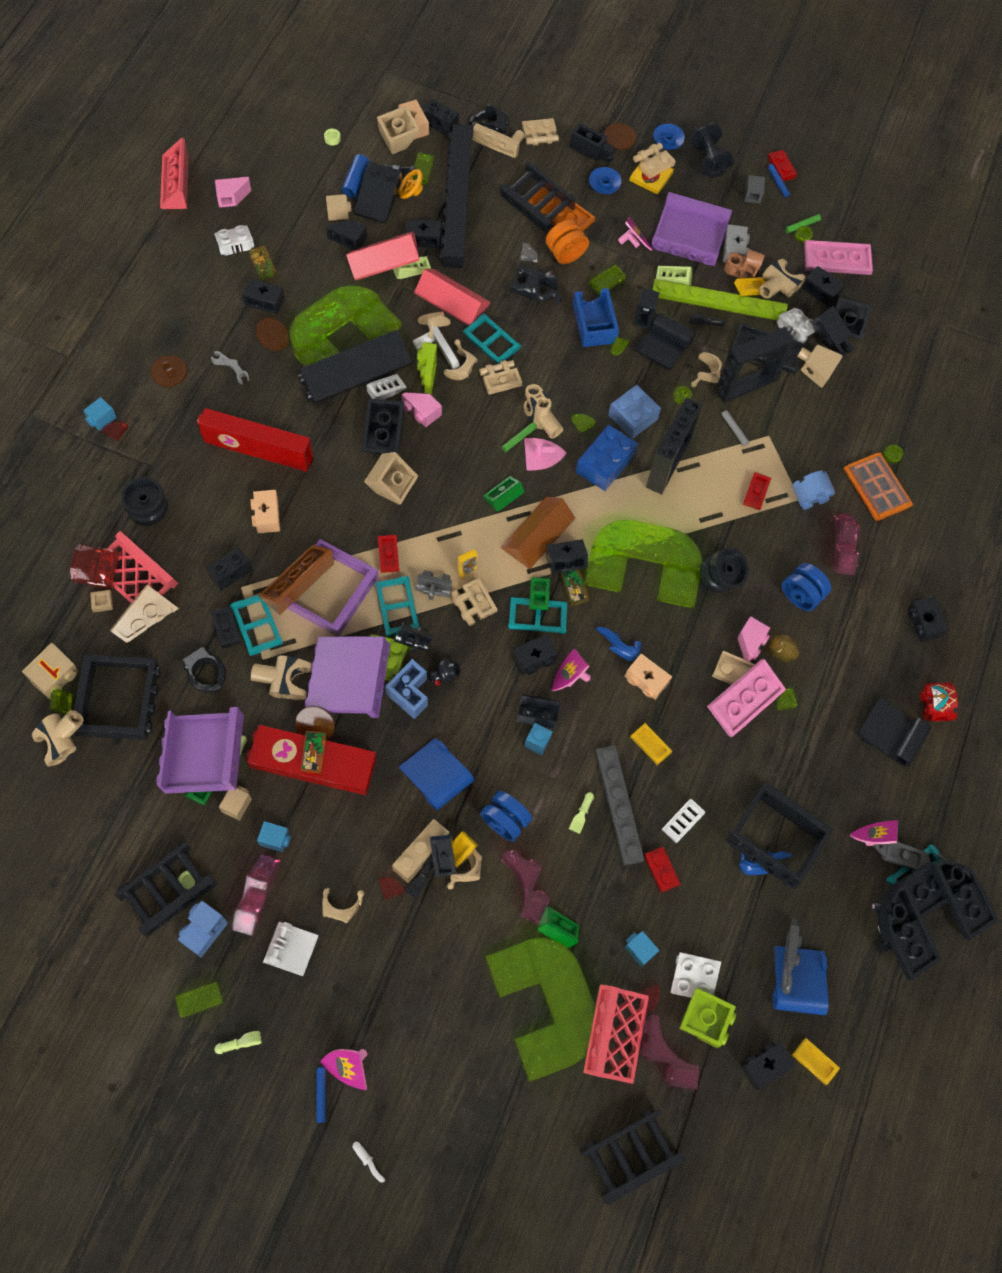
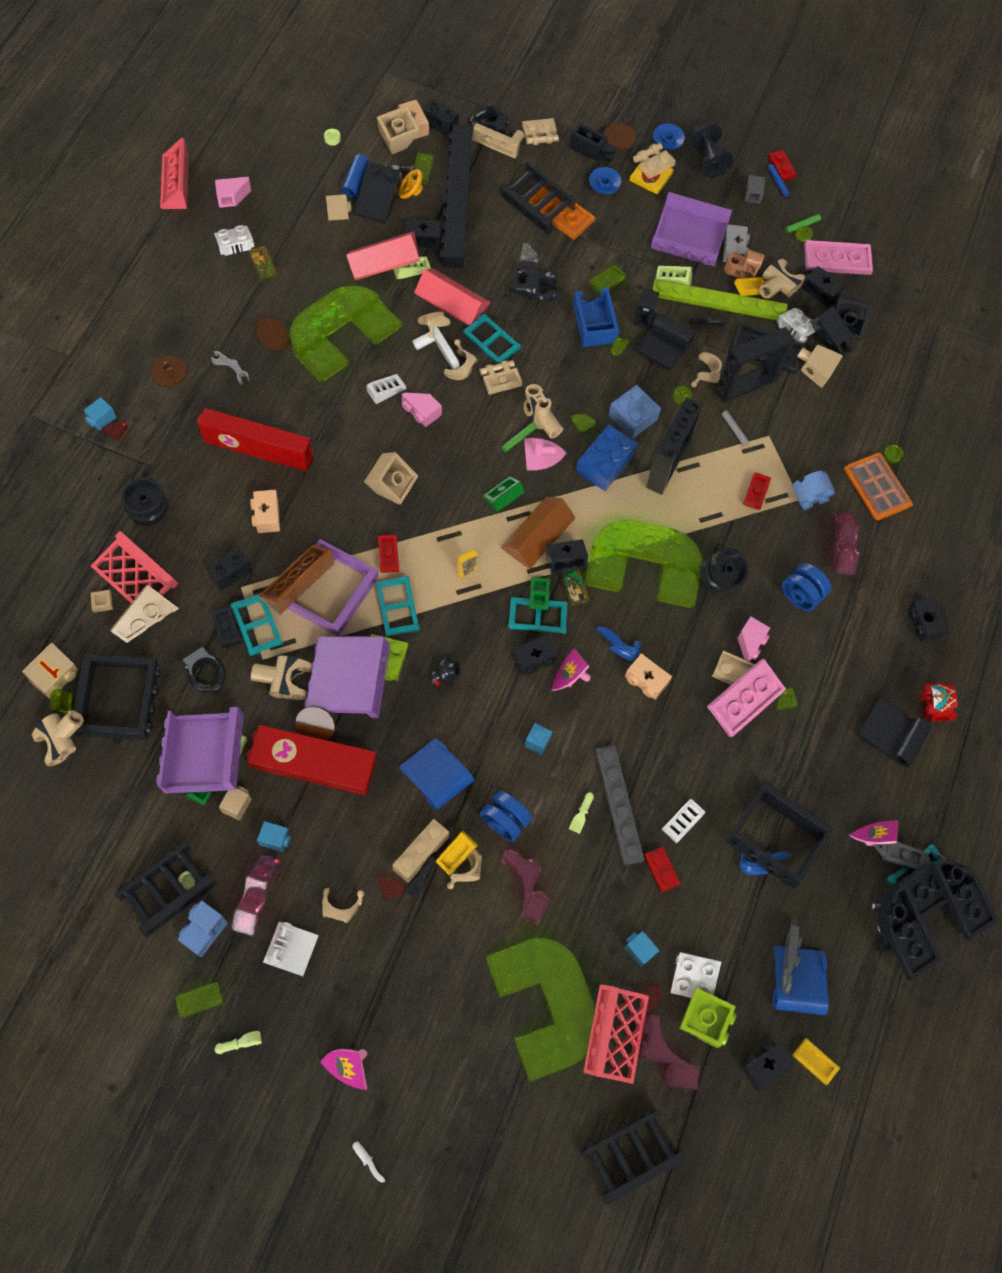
clear red slope [70,543,122,589] -> none
black brick [243,278,285,314] -> none
black brick [297,329,412,405] -> none
tile [301,731,327,774] -> none
blue piece [316,1068,325,1123] -> none
black slope [327,220,367,250] -> none
black slope [362,398,406,454] -> none
medium blue brick [385,659,428,719] -> none
black hips [394,622,434,652] -> none
dark grey hips [416,570,452,600] -> none
lime plate [417,342,437,394] -> none
black plate [430,835,457,877] -> none
tan plate [451,578,497,626] -> none
black bracket [517,694,560,729] -> none
green slope [538,906,579,948] -> none
orange wheel [545,219,589,264] -> none
bright pink shield [618,217,652,251] -> none
yellow tile [630,723,672,765] -> none
clear yellow head [770,634,800,663] -> none

